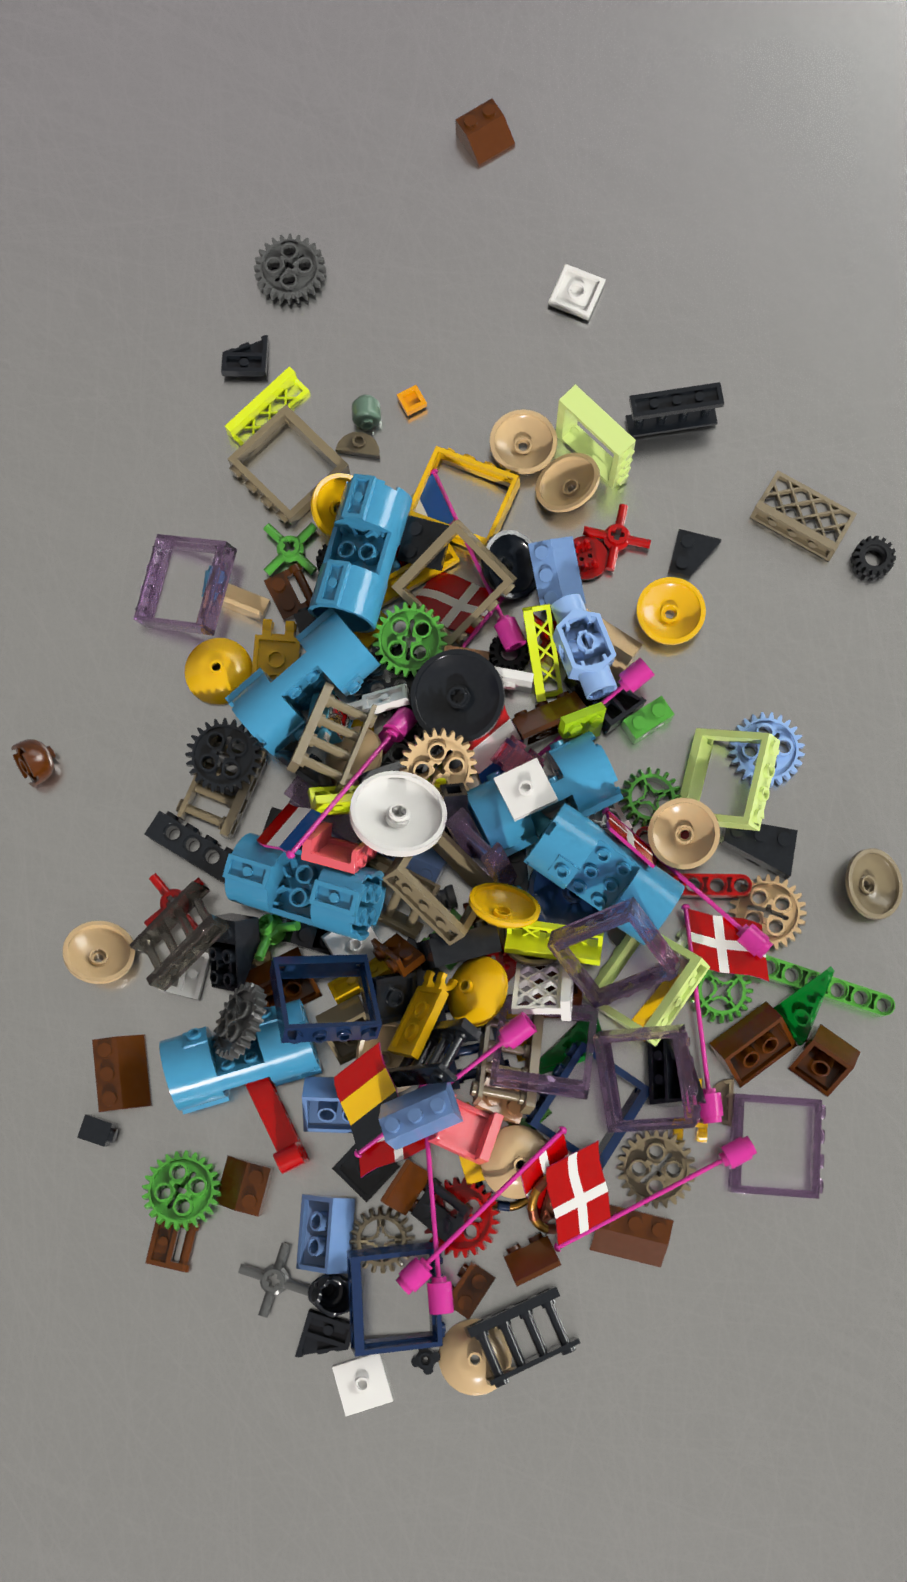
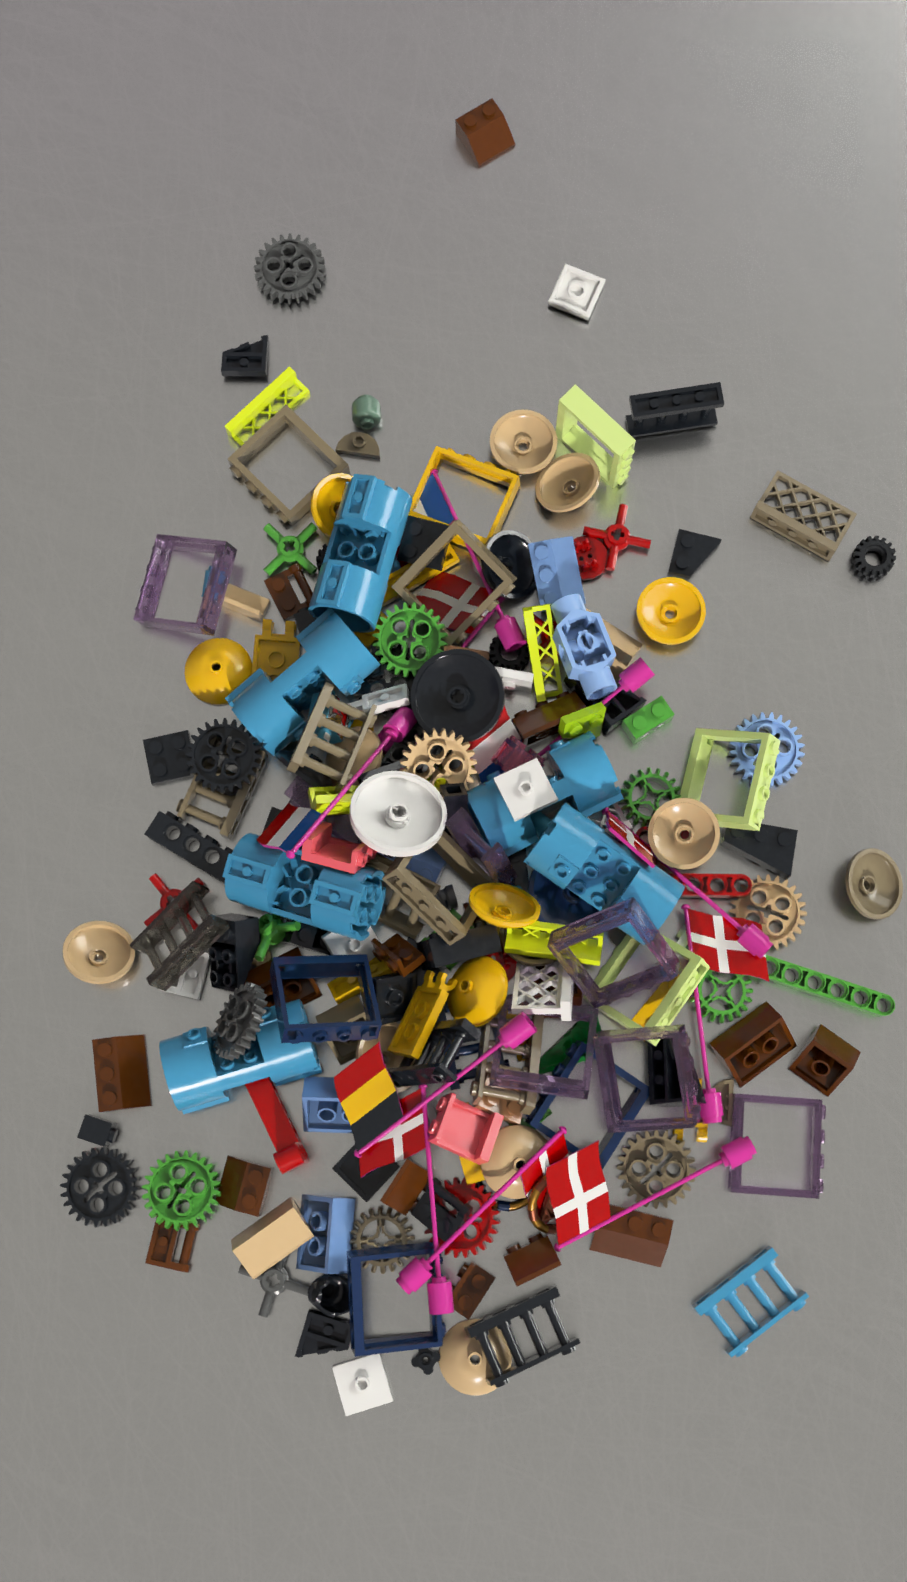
reddish brown cylinder [11,739,56,787] -> none
medium blue slope [379,1082,463,1150] -> none
light orange plate [397,385,427,416] -> none
green wing [773,966,835,1046] -> none
none -> black gear [60,1147,140,1227]
none -> black plate [143,730,195,786]
none -> tan slope [231,1197,314,1279]
none -> dark azure fence [692,1246,809,1358]

